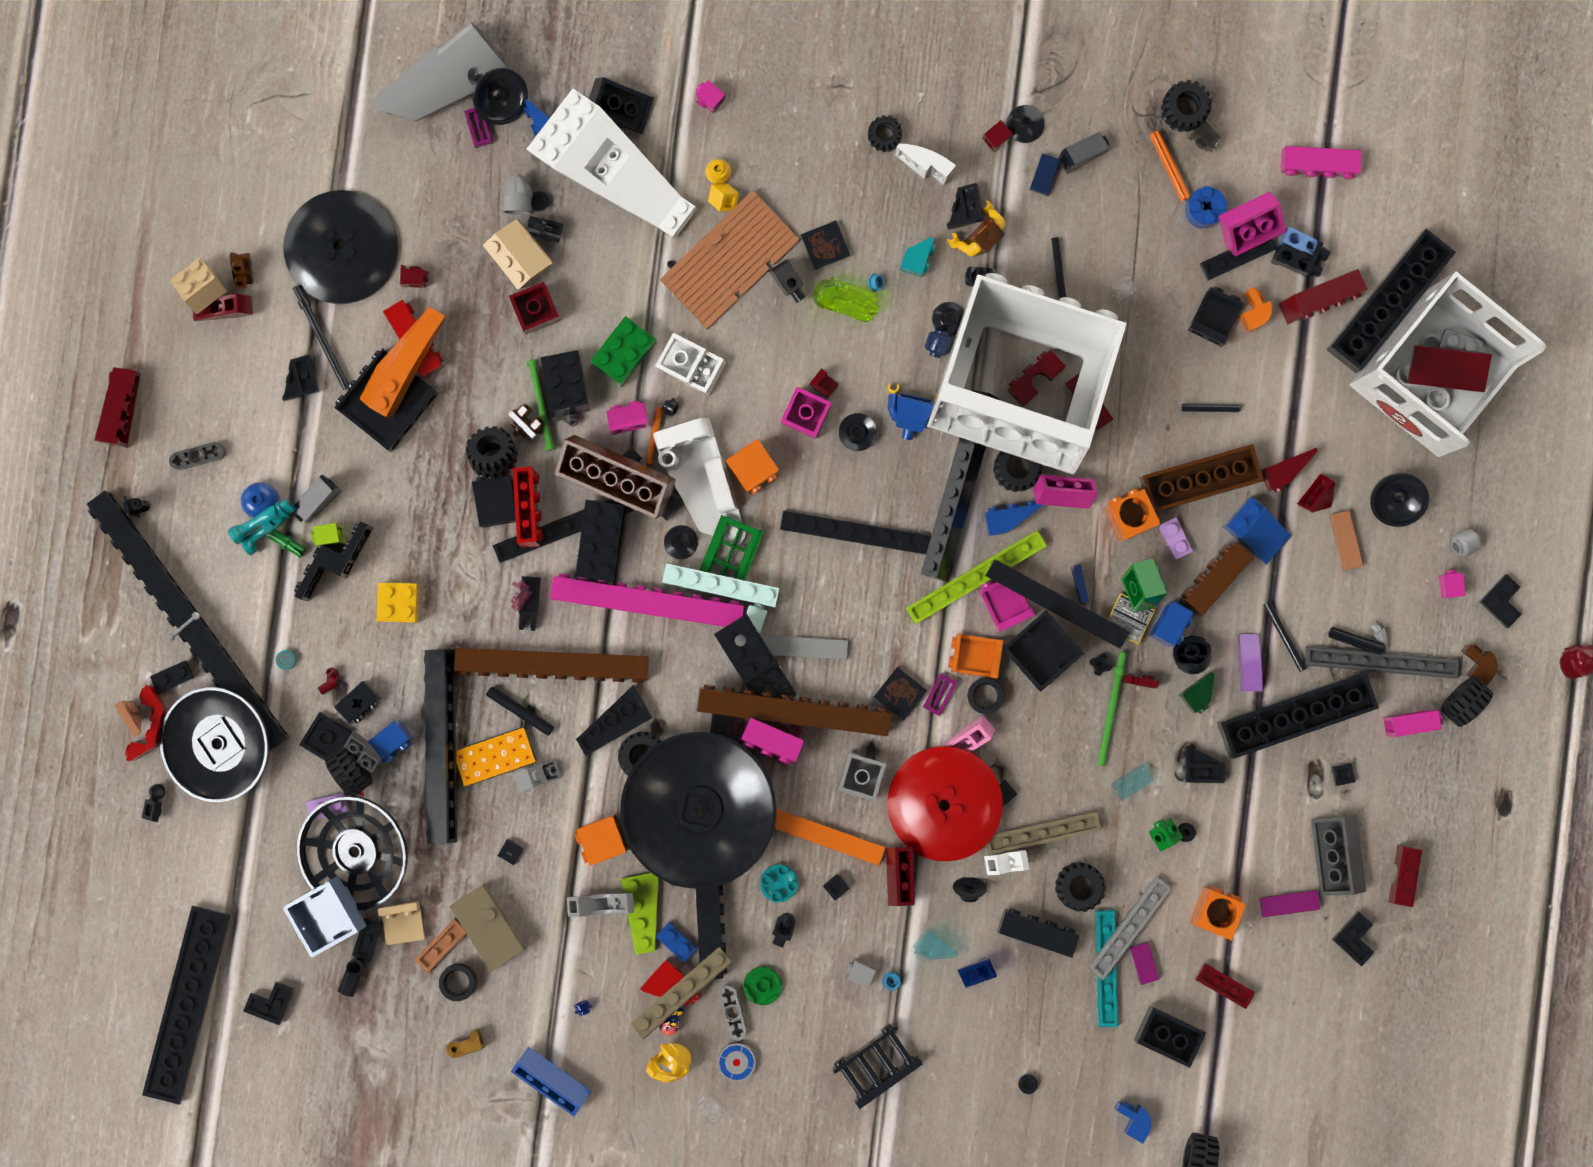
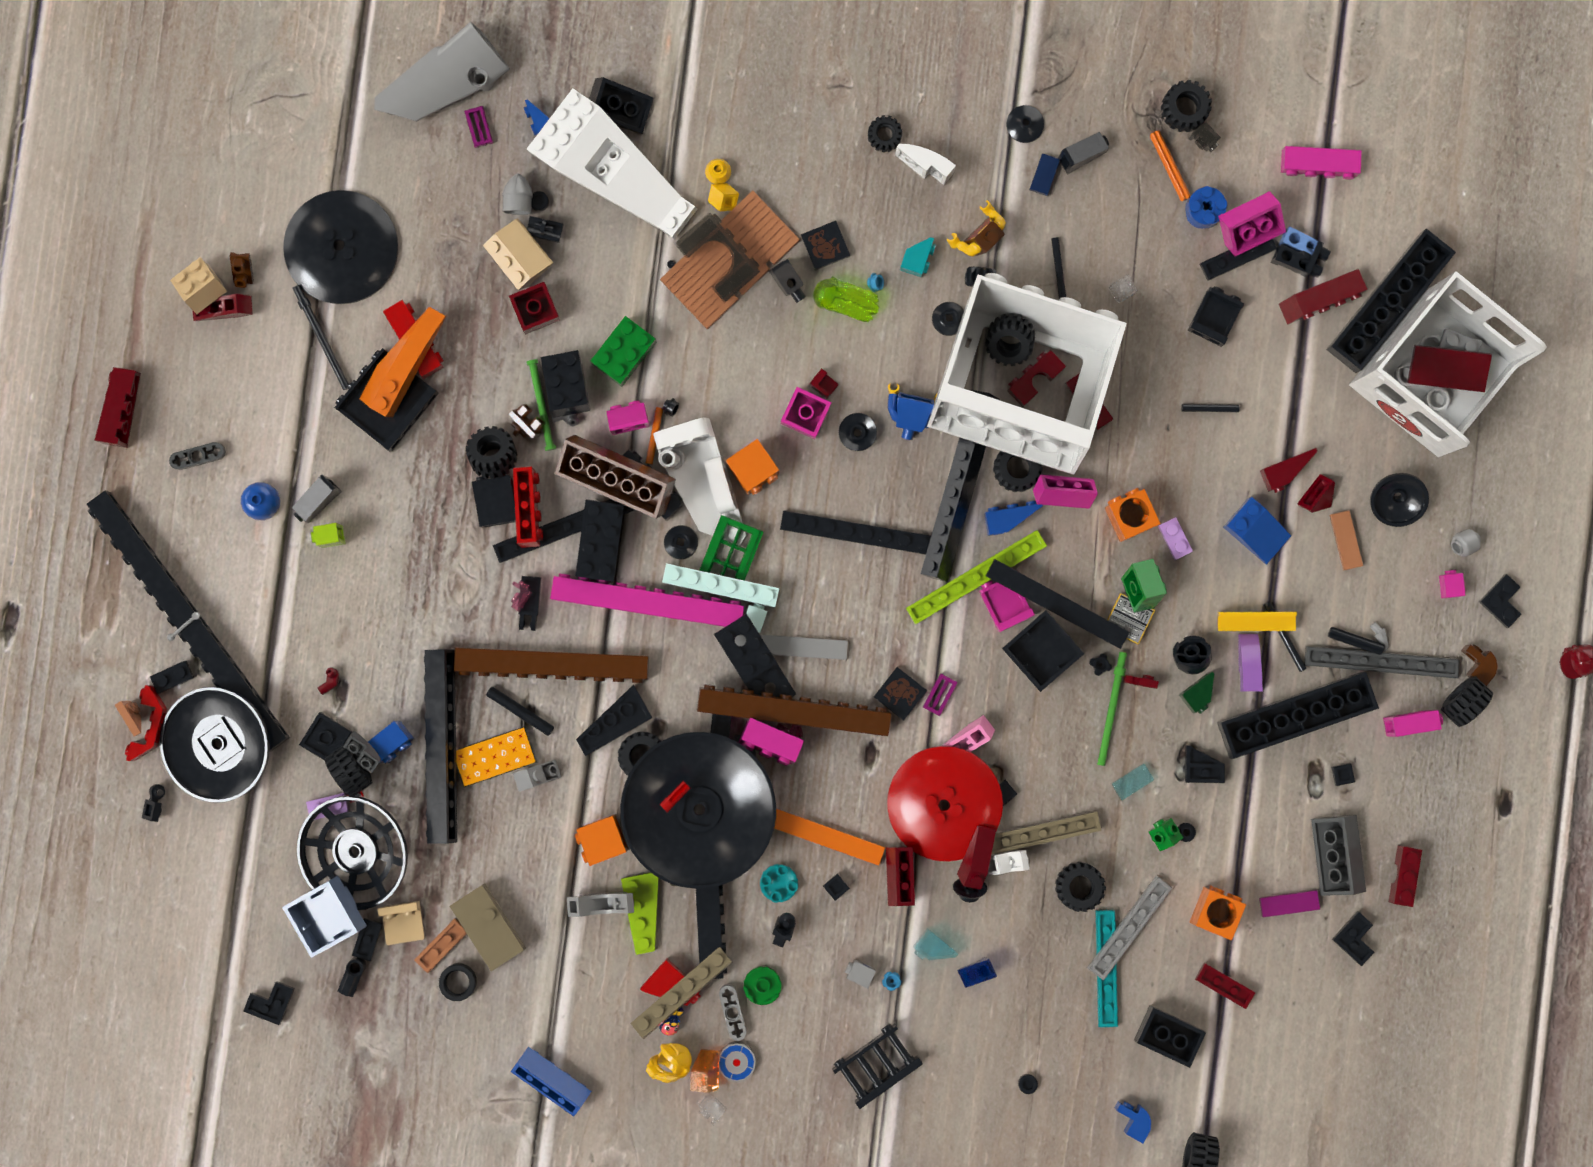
black hinge [123,496,150,518] -> none
black plate [142,905,231,1105] -> none
teal piece [228,499,296,555] -> none
green pin [267,529,306,558] -> none
teal tile [275,650,296,670] -> none
black wing [282,355,320,402] -> none
black bracket [294,521,374,601] -> none
black brick [334,681,381,724] -> none
yellow brick [377,583,420,623] -> none
dark red brick [400,265,429,288] -> none
pearl gold leg [446,1029,485,1058] -> none
black dish [472,68,528,125] -> none
black tile [497,839,524,866] -> none
clear blue plate [574,1000,592,1016] -> none
white slope [655,333,727,396] -> none
blue plate [656,922,697,963] -> none
dark pink brick [695,80,725,113] -> none
light grey brick [838,752,886,801] -> none
dark blue head [925,329,952,358] -> none
black wing [947,183,984,230] -> none
orange panel [948,633,1003,679] -> none
black tyre [967,678,1005,714] -> none
dark red panel [982,120,1012,153] -> none
black brick [997,908,1079,958] -> none
dark blue tile [1071,564,1089,604] -> none
magenta tile [1129,942,1160,985] -> none
reddish brown brick [1139,444,1264,513] -> none
blue brick [1149,601,1194,647] -> none
reddish brown brick [1179,542,1254,617] -> none
orange brick [1239,287,1272,334] -> none
none -> red piece [660,781,691,812]
none -> clear smoke arch [674,213,760,302]
none -> clear orange slope [690,1049,720,1093]
none -> dark red slope [957,825,996,890]
none -> black tyre [985,313,1035,366]
none -> yellow panel [1217,611,1297,631]

